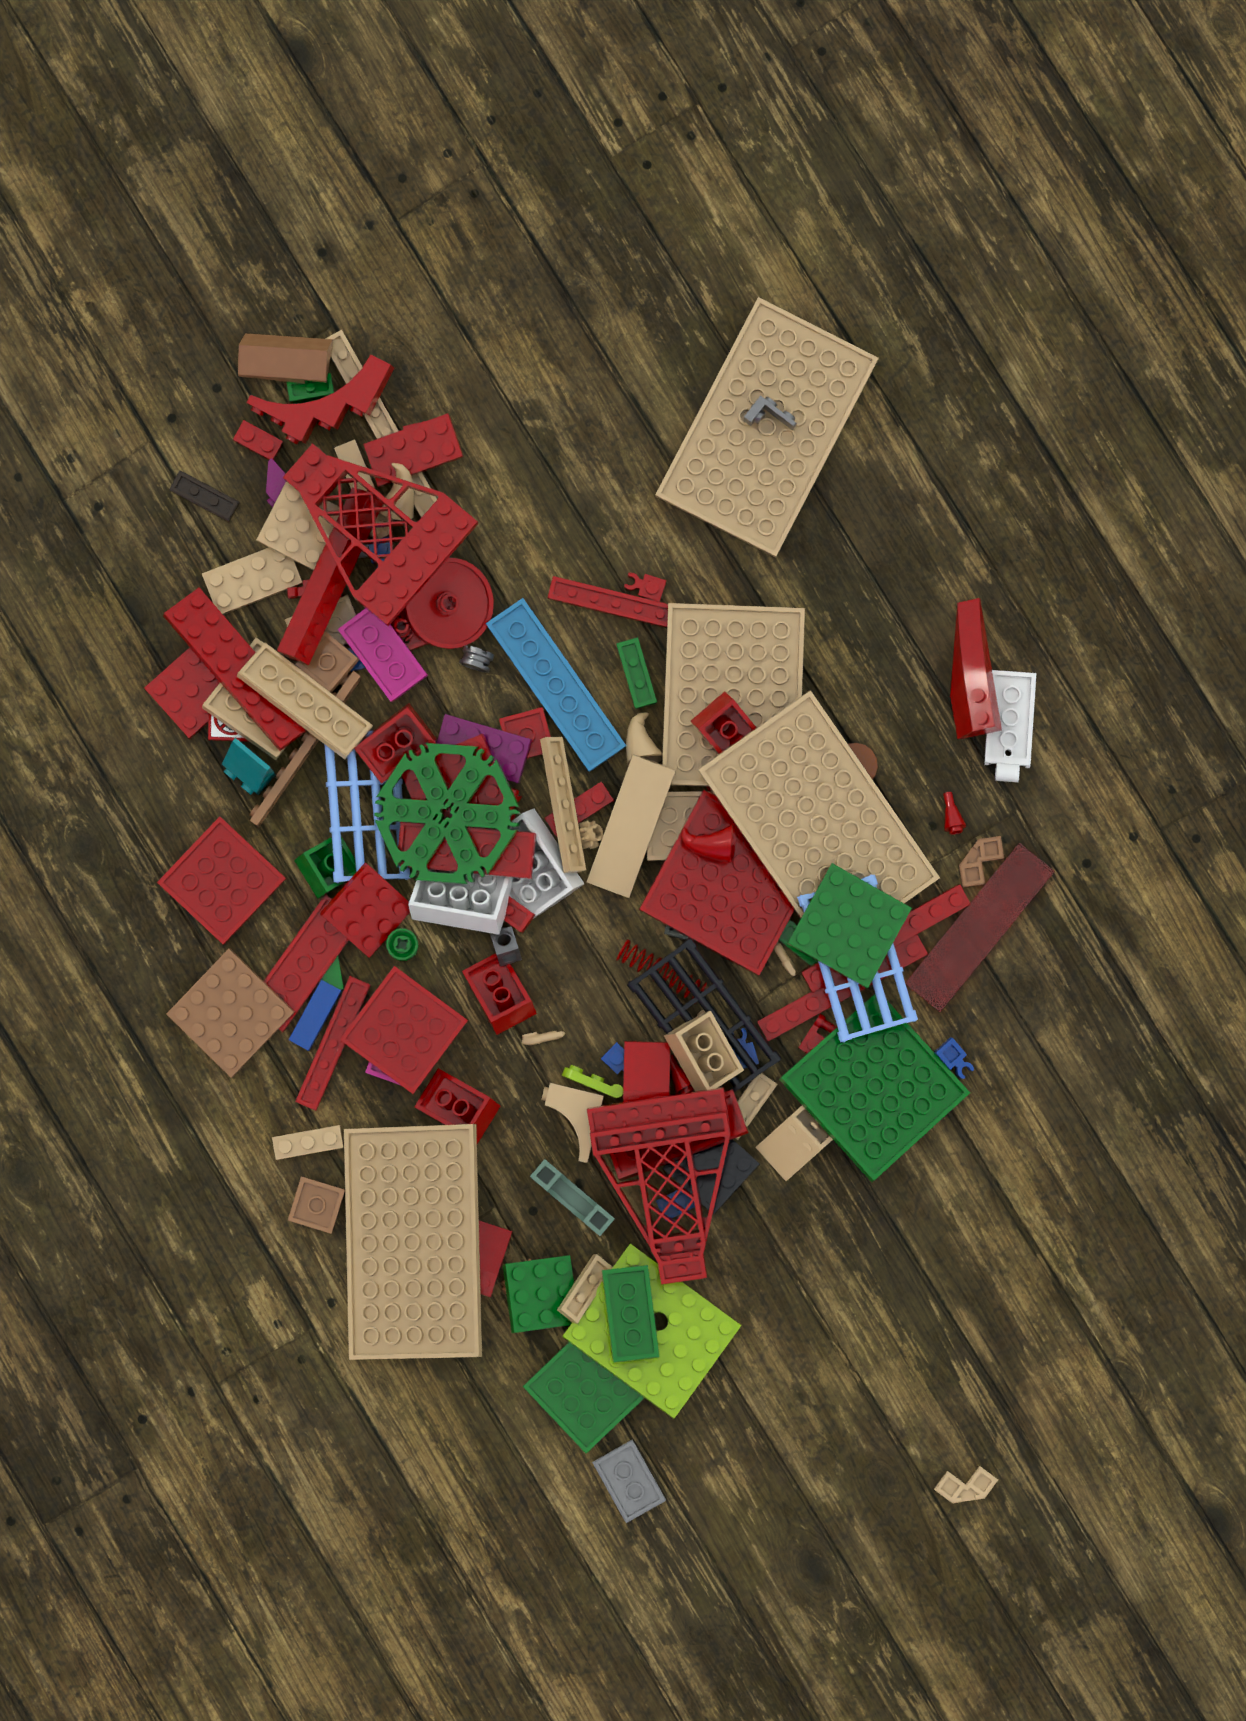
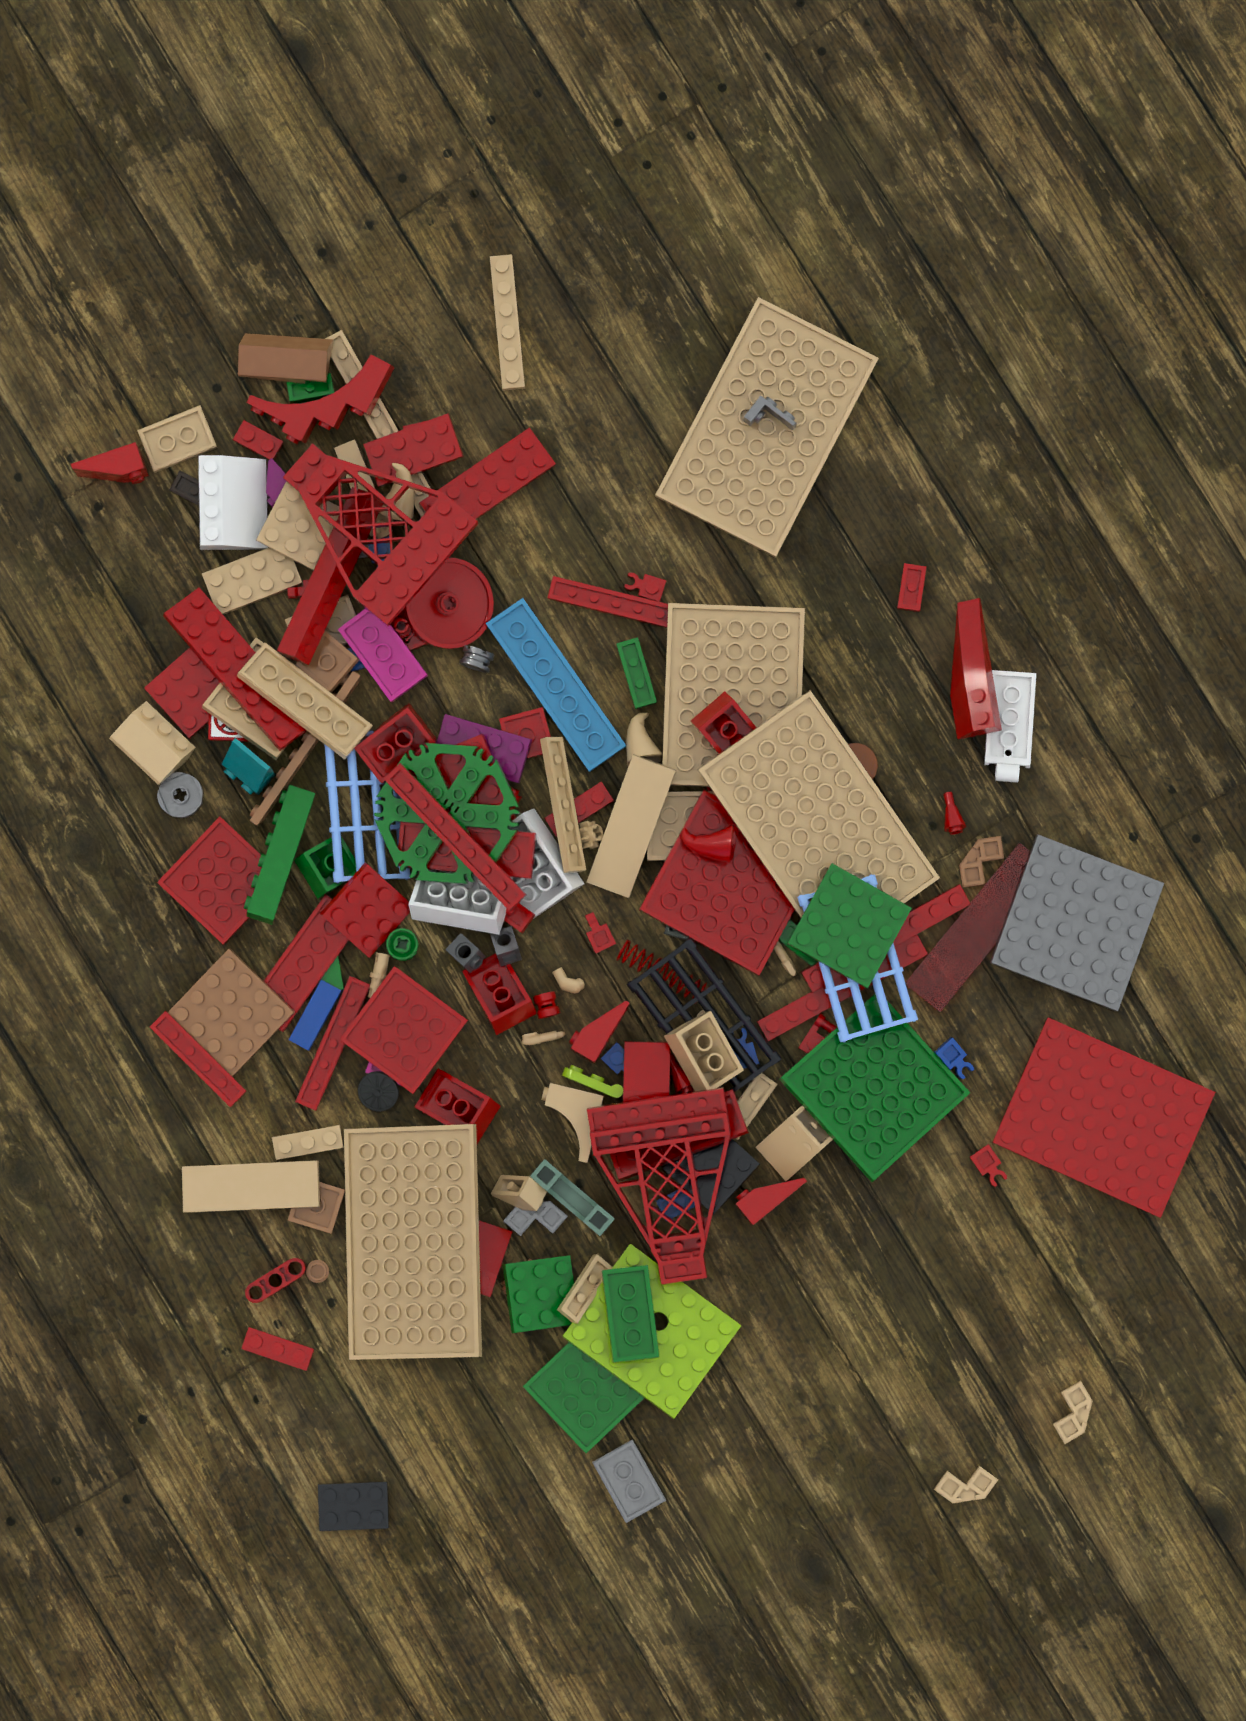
none -> red slope [71,442,149,484]
none -> tan slope [109,701,196,785]
none -> tan tile [137,405,217,473]
none -> red plate [150,1011,247,1107]
none -> flat silver plate [157,772,204,818]
none -> tan tile [182,1161,320,1213]
none -> white slope [198,455,268,550]
none -> red plate [241,1327,314,1371]
none -> green brick [244,785,315,925]
none -> red beam [245,1258,307,1303]
none -> medium nougat plate [306,1260,329,1283]
none -> black plate [318,1481,389,1531]
none -> pearl dark grey wheel [358,1071,399,1112]
none -> tan pin [368,952,390,998]
none -> red plate [384,763,527,911]
none -> red plate [419,427,556,520]
none -> dark grey brick [445,933,486,973]
none -> tan plate [490,254,525,391]
none -> tan slope [491,1175,547,1211]
none -> flat silver tile [504,1201,568,1236]
none -> red wheel [533,991,560,1019]
none -> tan arm [552,967,585,994]
none -> red slope [569,1001,630,1064]
none -> red plate [585,912,616,954]
none -> red slope [735,1178,807,1226]
none -> red plate [897,563,926,612]
none -> red plate [969,1144,1007,1187]
none -> flat silver plate [990,835,1164,1011]
none -> red plate [992,1017,1216,1218]
none -> tan tile [1053,1381,1093,1444]

